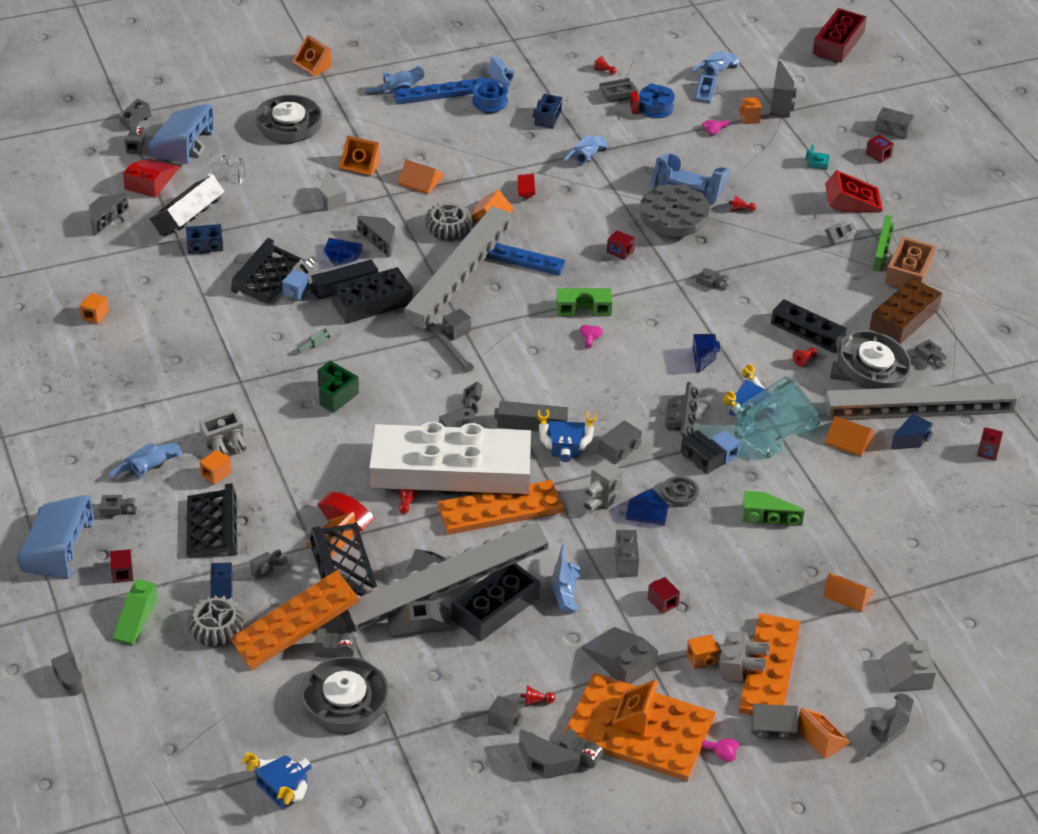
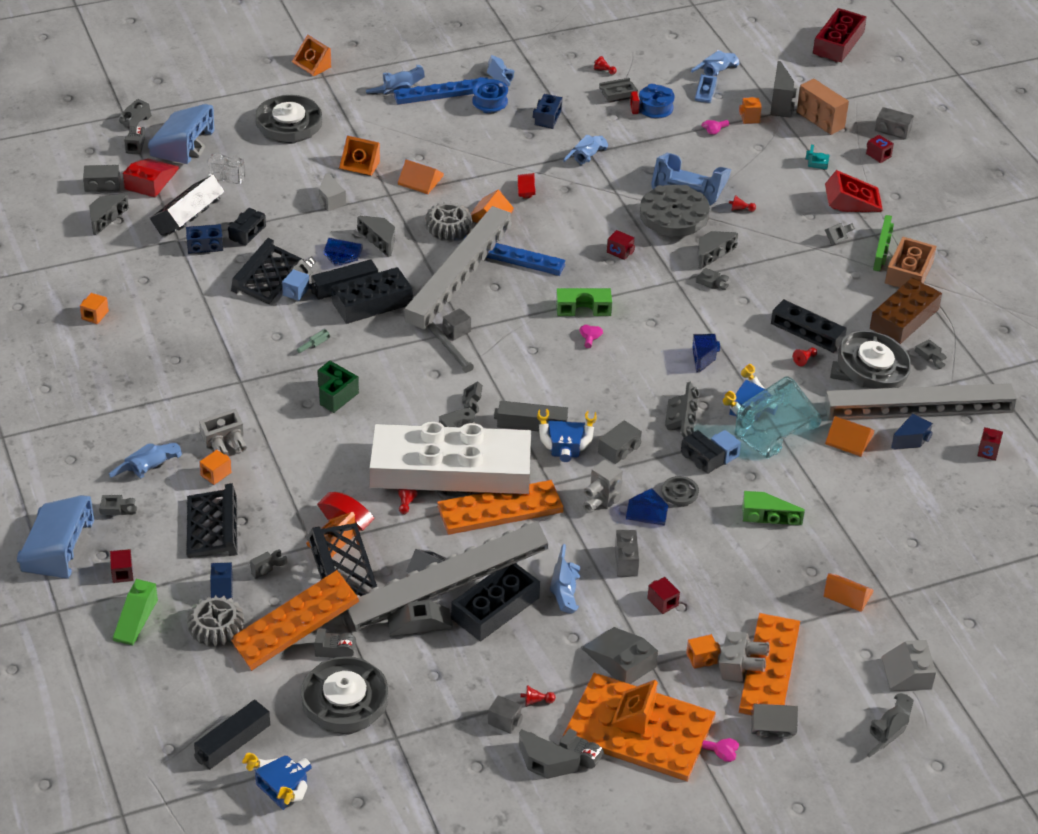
dark grey leg [51,651,84,695] -> none
orange slope [797,707,850,759] -> none
none -> dark grey brick [83,165,120,192]
none -> black brick [194,699,270,769]
none -> black brick [228,208,266,246]
none -> dark grey slope [697,231,738,269]
none -> nougat brick [796,78,849,135]

